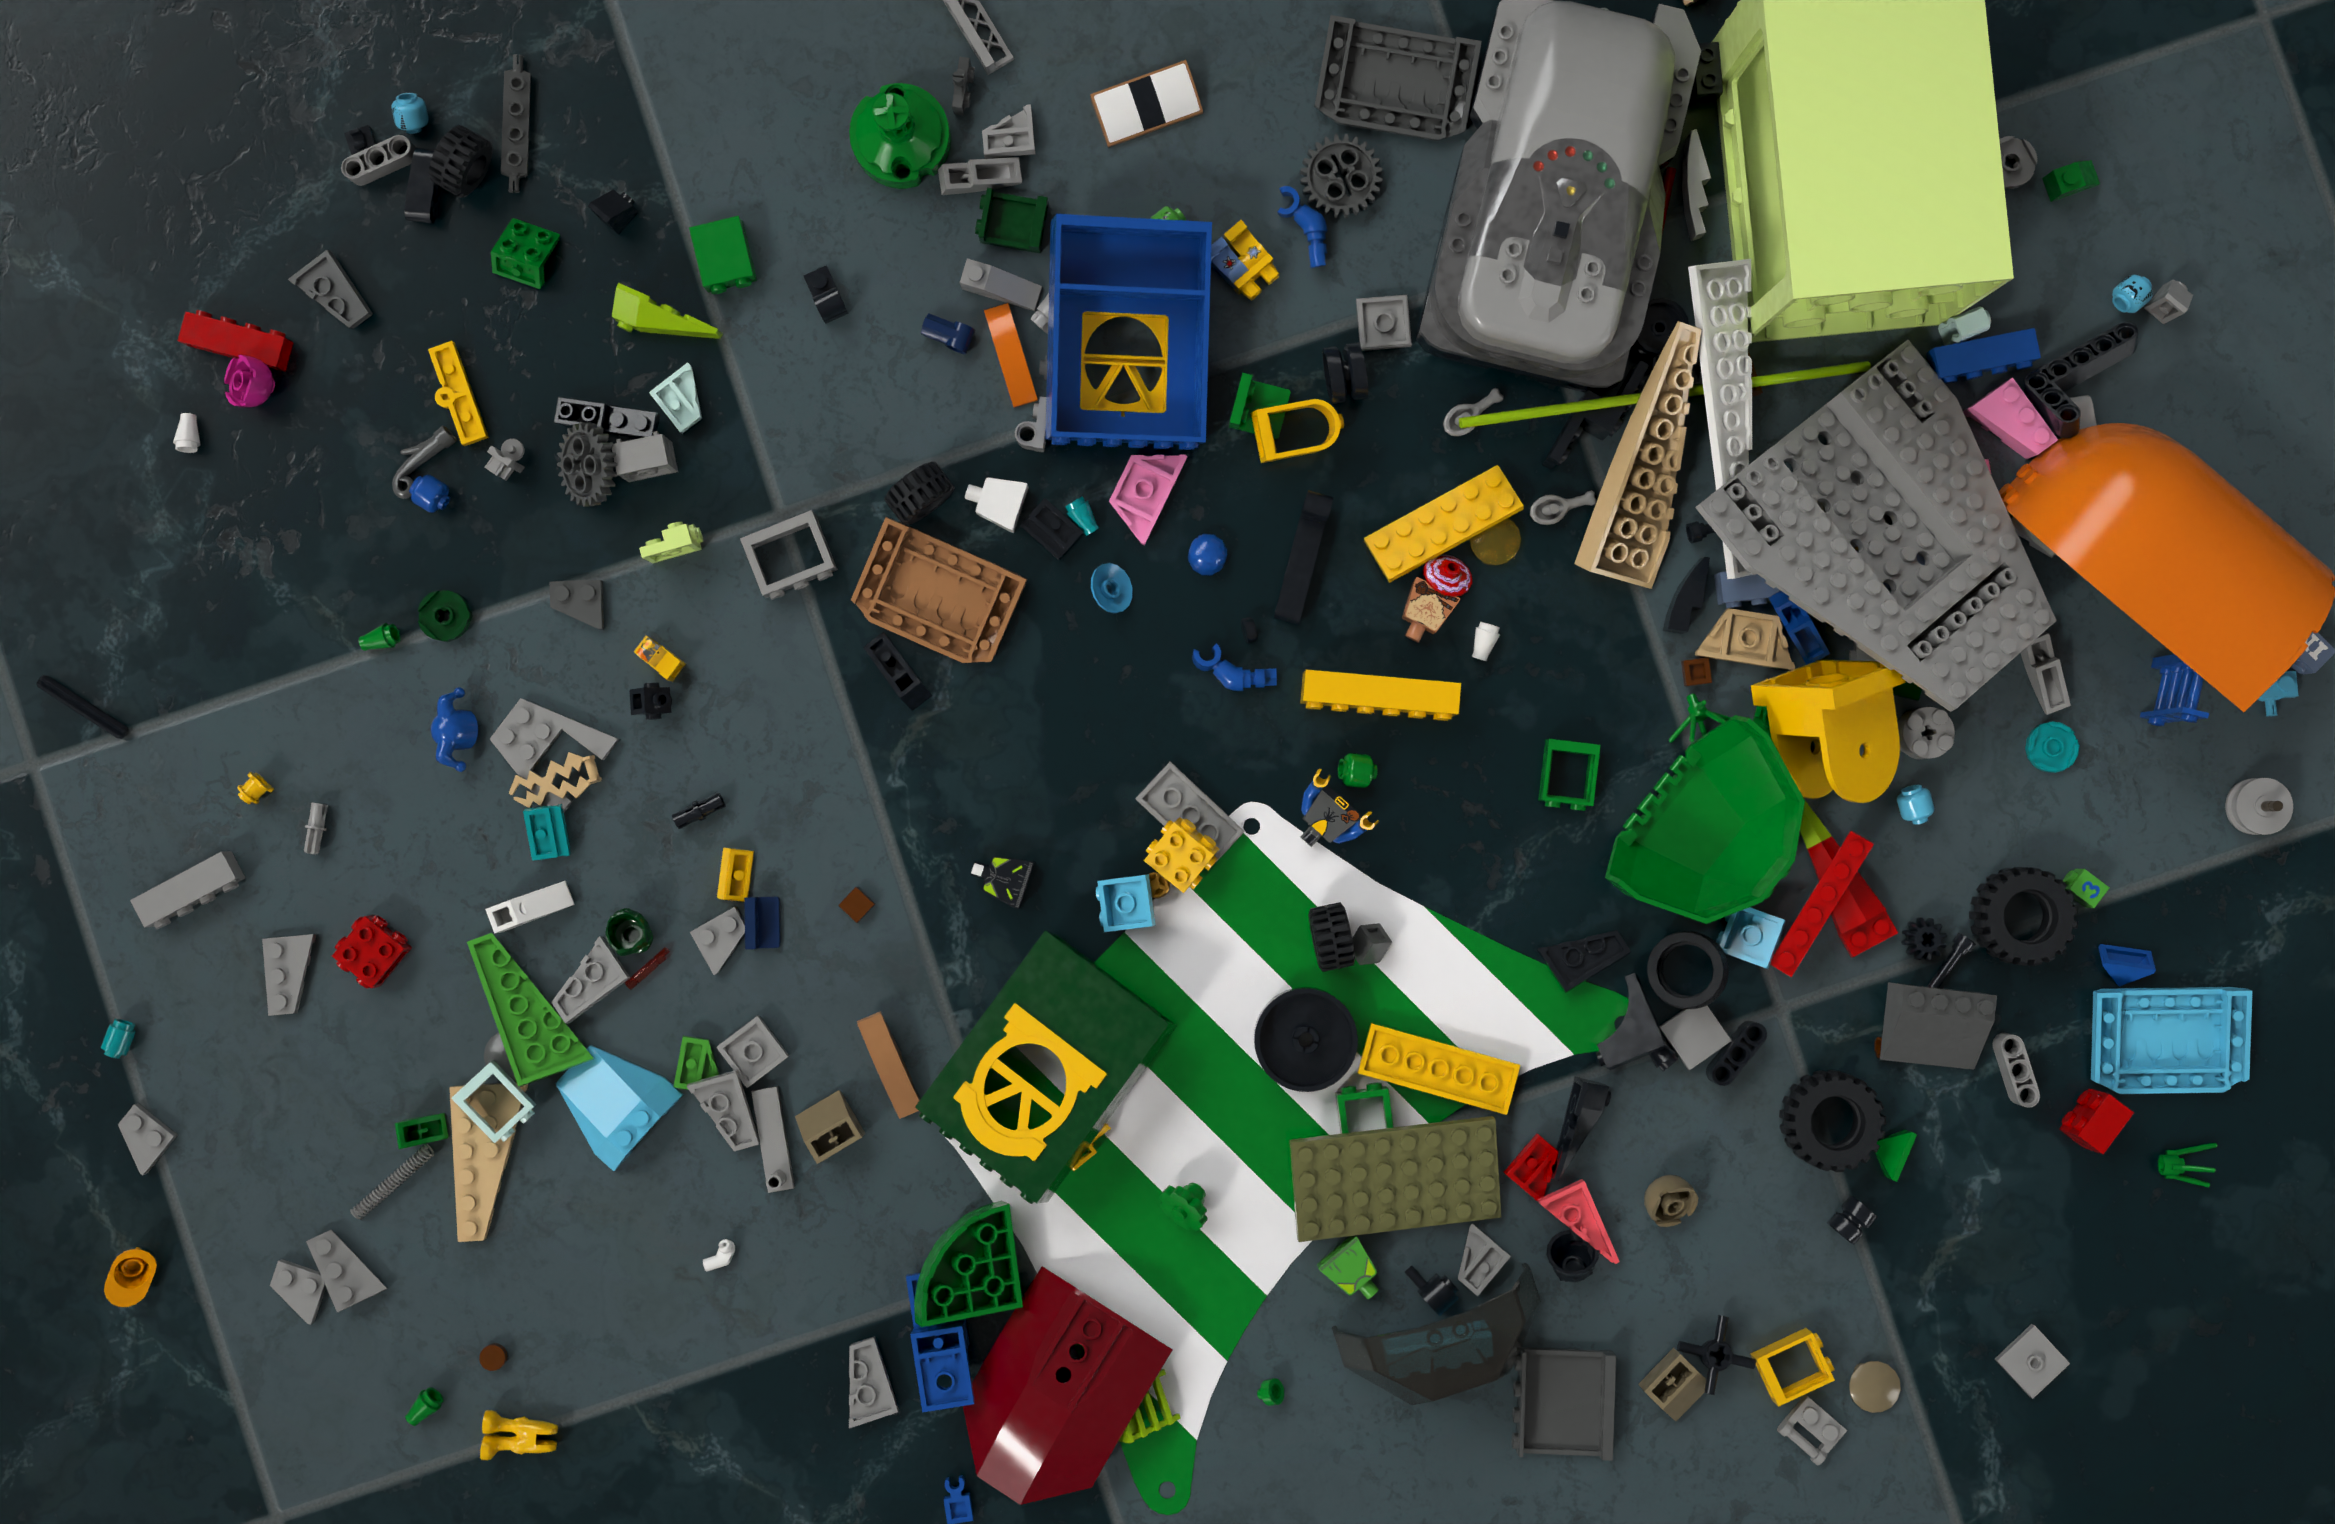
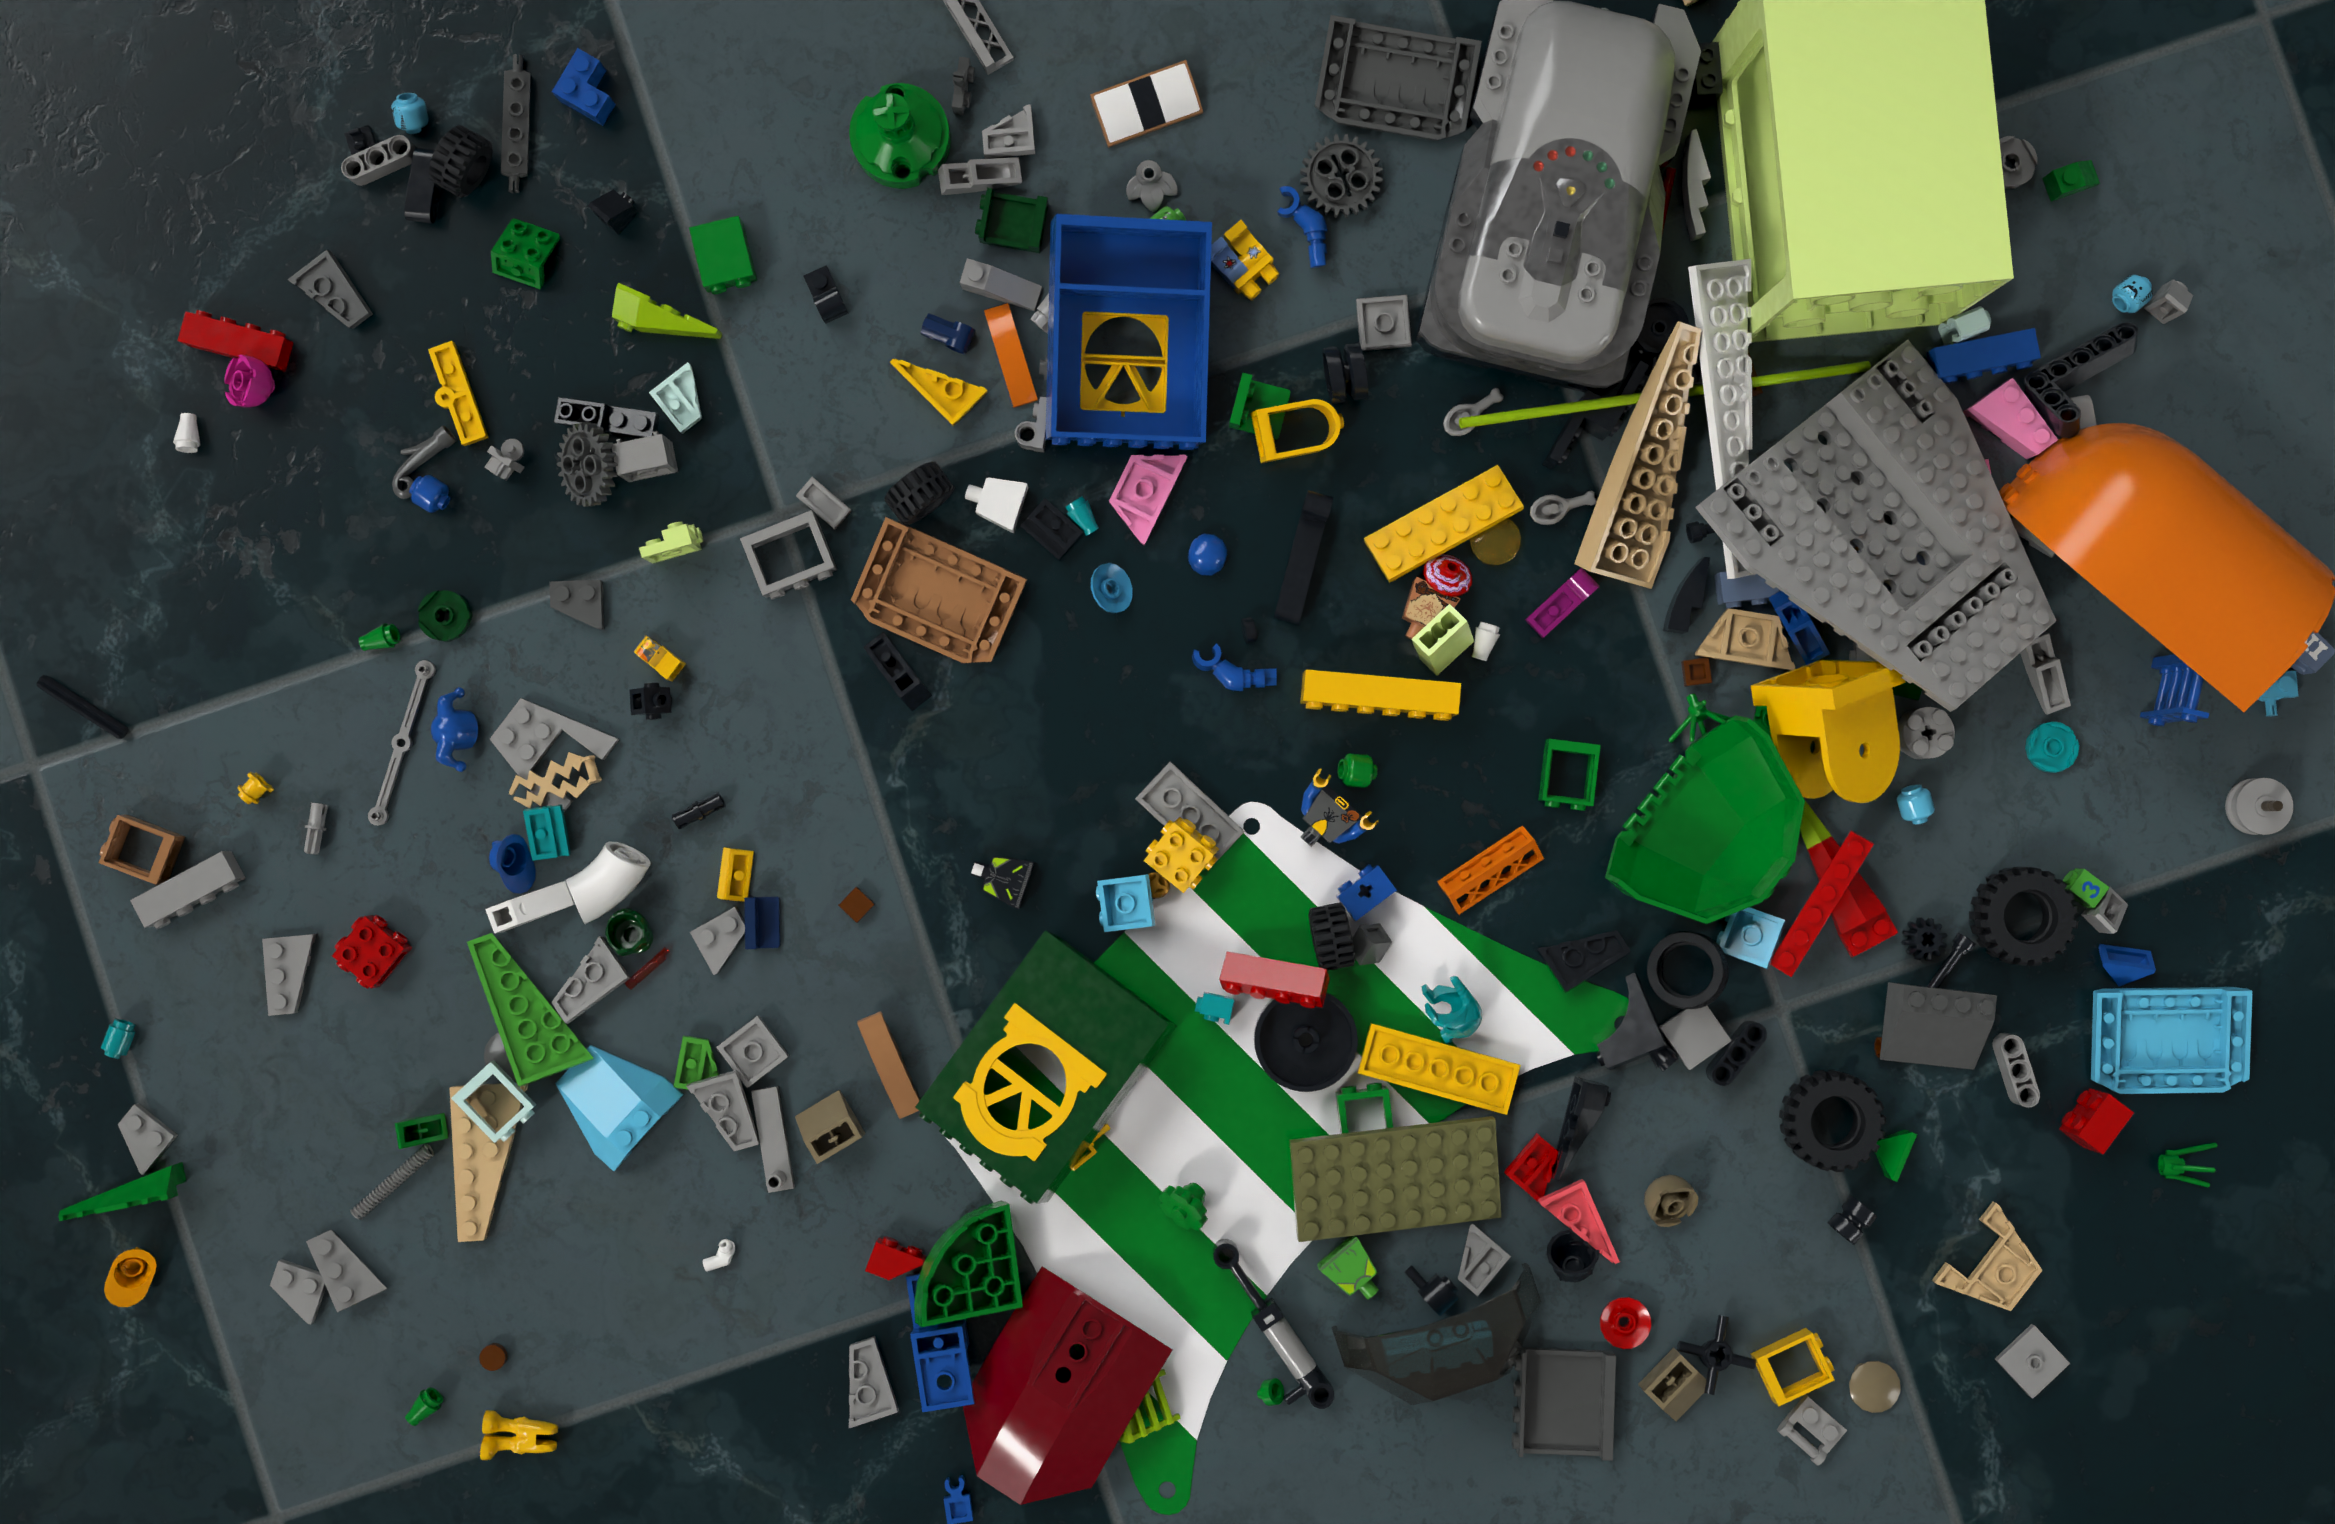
none -> green wedge [58,1162,186,1221]
none -> medium nougat window [99,815,185,885]
none -> light grey piece [368,660,436,826]
none -> blue piece [489,834,536,894]
none -> blue brick [552,48,616,126]
none -> white brick [566,842,650,924]
none -> light grey tile [796,477,852,530]
none -> red slope [865,1236,927,1280]
none -> yellow wing [890,359,988,427]
none -> light grey plate [1126,160,1177,212]
none -> teal brick [1195,992,1234,1025]
none -> black piece [1213,1239,1334,1409]
none -> brick [1219,951,1330,1008]
none -> blue brick [1336,864,1397,921]
none -> yellowish green brick [1411,604,1474,676]
none -> teal piece [1421,976,1482,1044]
none -> orange fence [1437,825,1544,914]
none -> magenta plate [1525,568,1599,638]
none -> red dish [1600,1297,1651,1349]
none -> tan wing [1932,1202,2042,1311]
none -> light grey slope [2081,887,2128,934]

